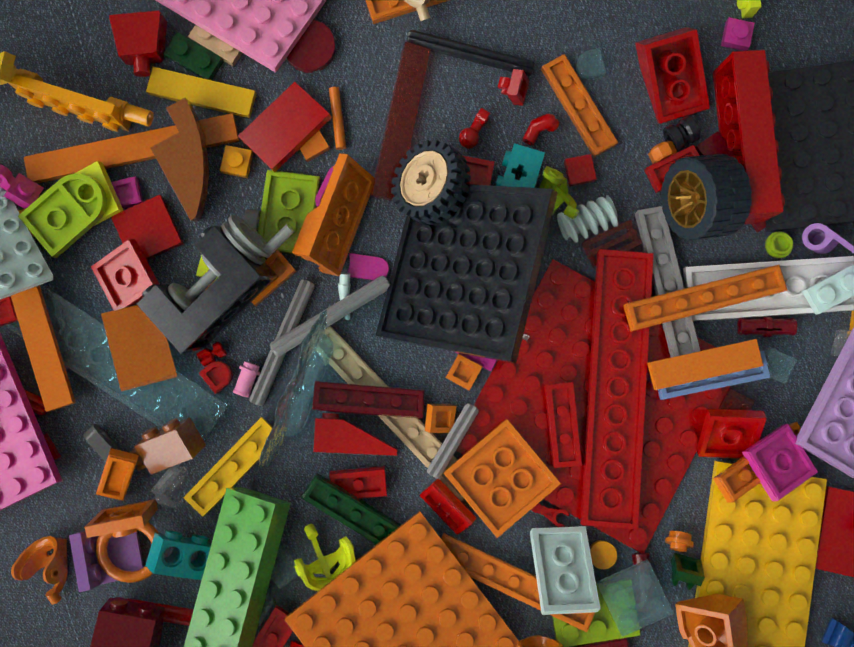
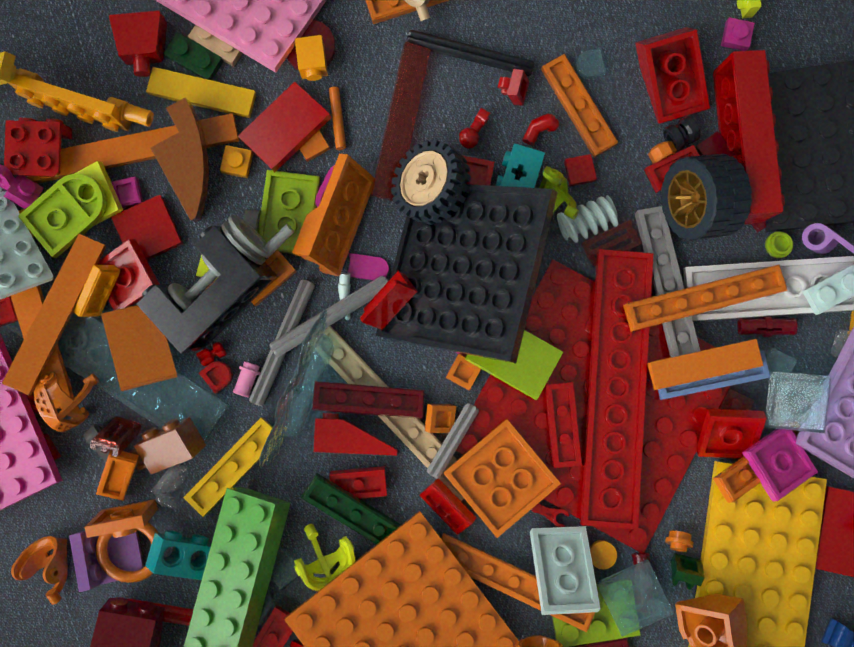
none -> orange tile [2,234,106,396]
none -> red bracket [4,118,72,177]
none -> orange helmet [34,372,99,432]
none -> light orange plate [73,265,121,317]
none -> clear red tile [90,416,142,457]
none -> light orange brick [295,35,328,81]
none -> red panel [360,271,418,330]
none -> lime tile [465,330,563,400]
none -> clear light blue plate [765,372,831,433]

